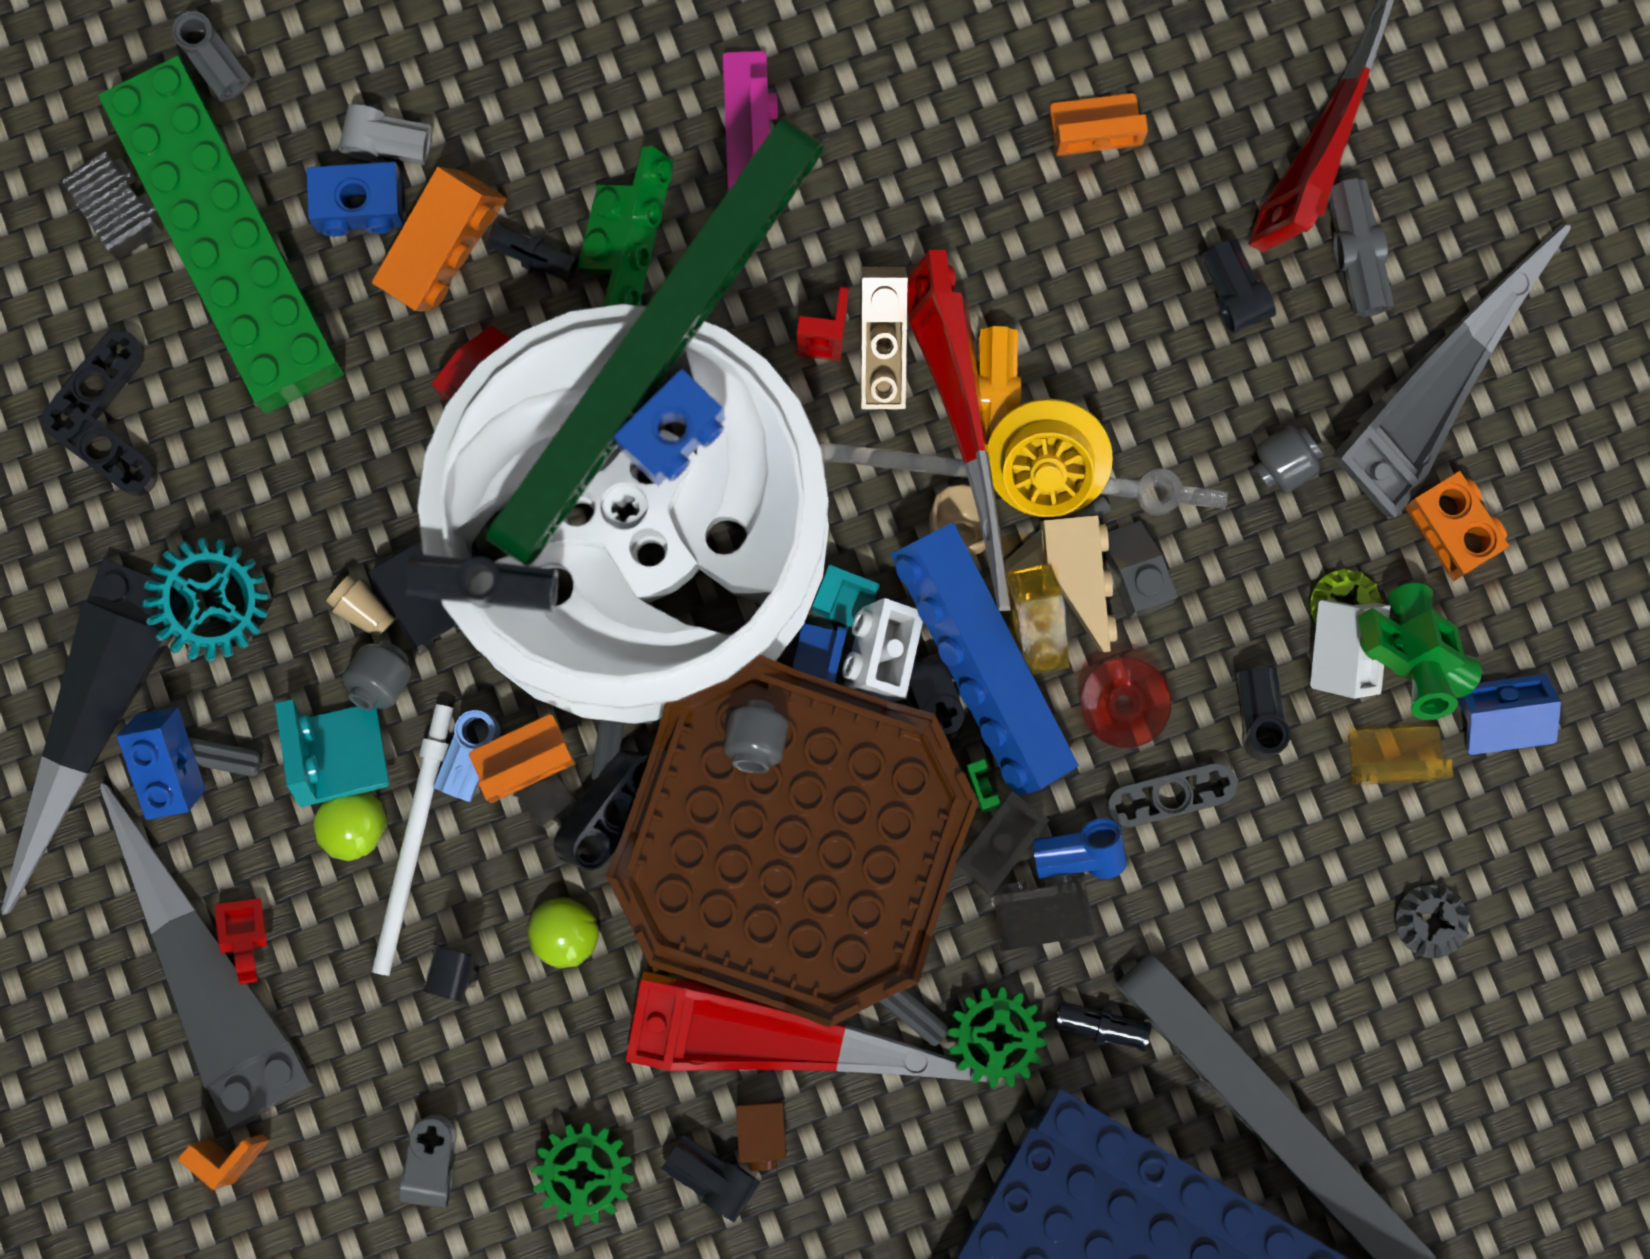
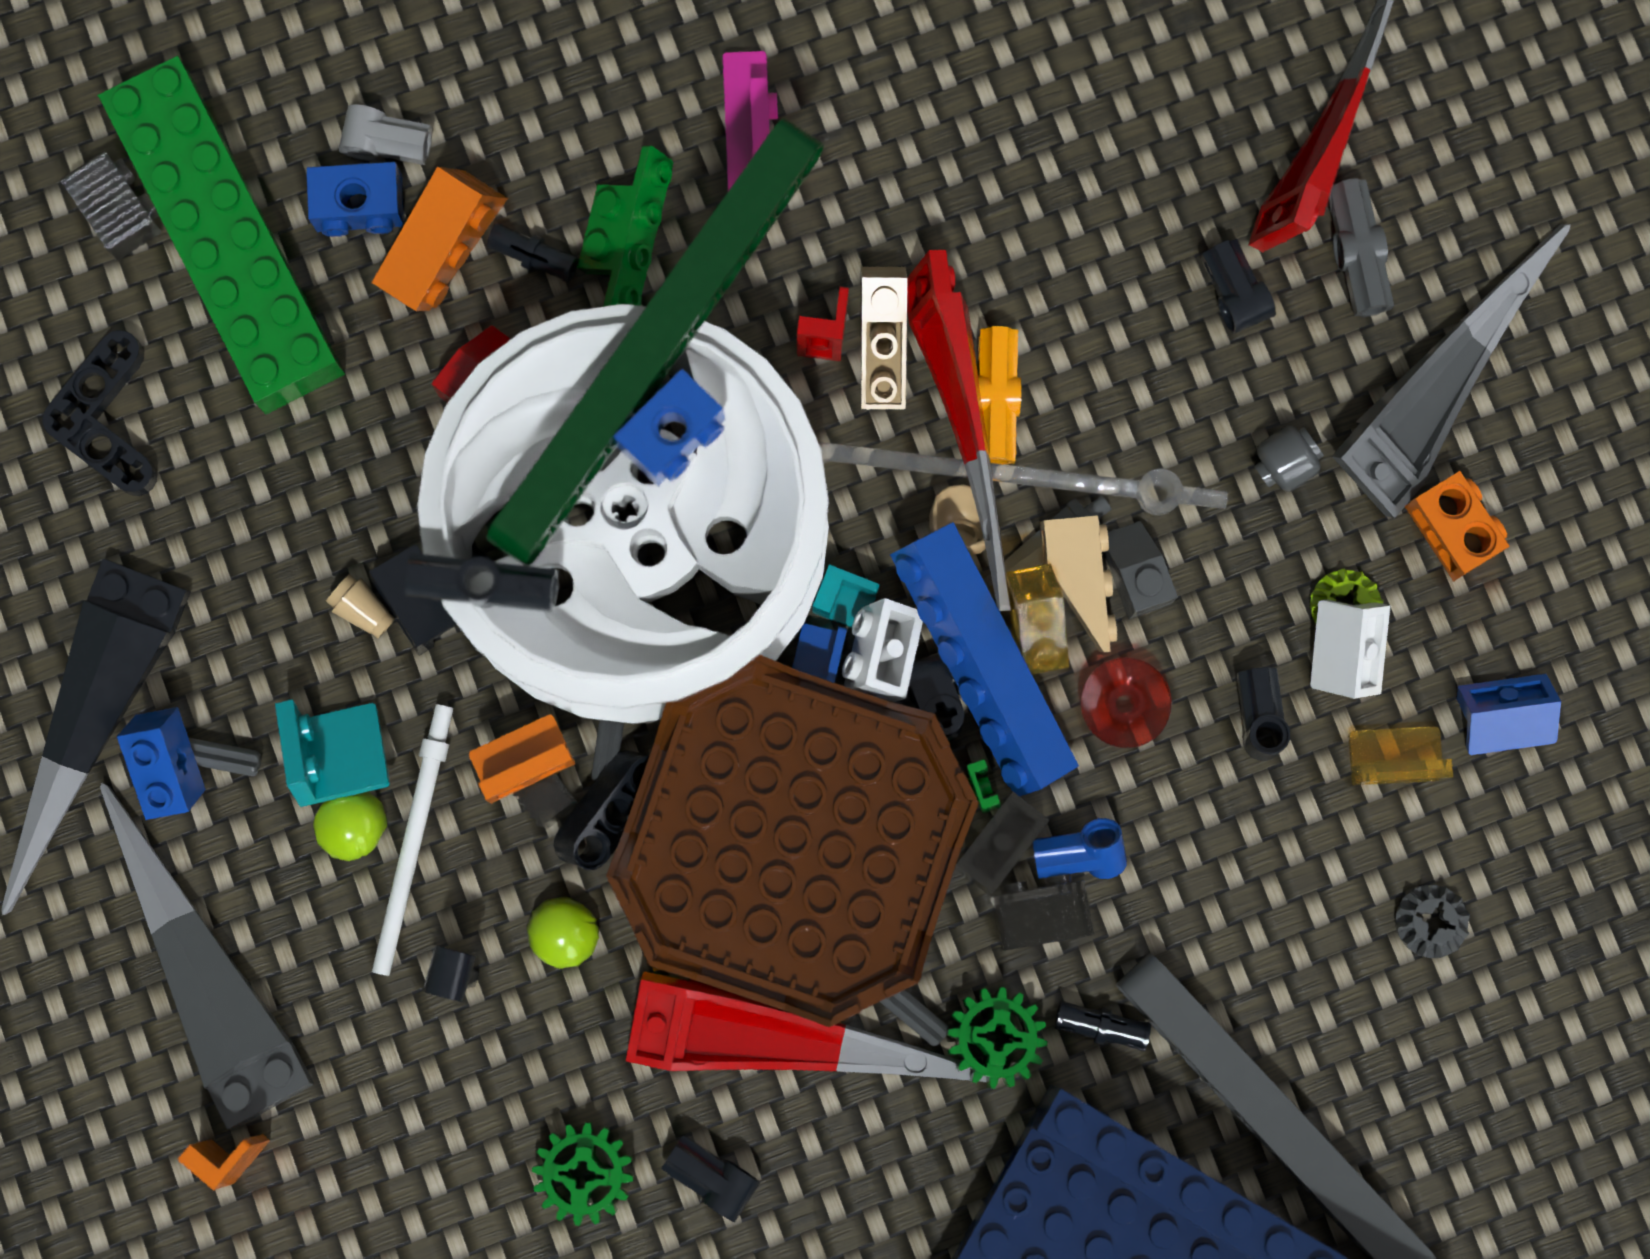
teal gear [142,538,269,661] -> none
dark grey piece [172,11,252,102] -> none
red plate [214,898,267,985] -> none
dark grey head [343,641,411,711] -> none
dark grey piece [399,1114,456,1208] -> none
light blue piece [433,710,501,802] -> none
dark grey head [723,700,788,773] -> none
reddish brown brick [736,1101,786,1171] -> none
yellow piece [987,399,1113,518] -> none
orange panel [1049,93,1148,156] -> none
dark grey beam [1106,764,1237,828] -> none
green brick [1358,583,1482,720] -> none

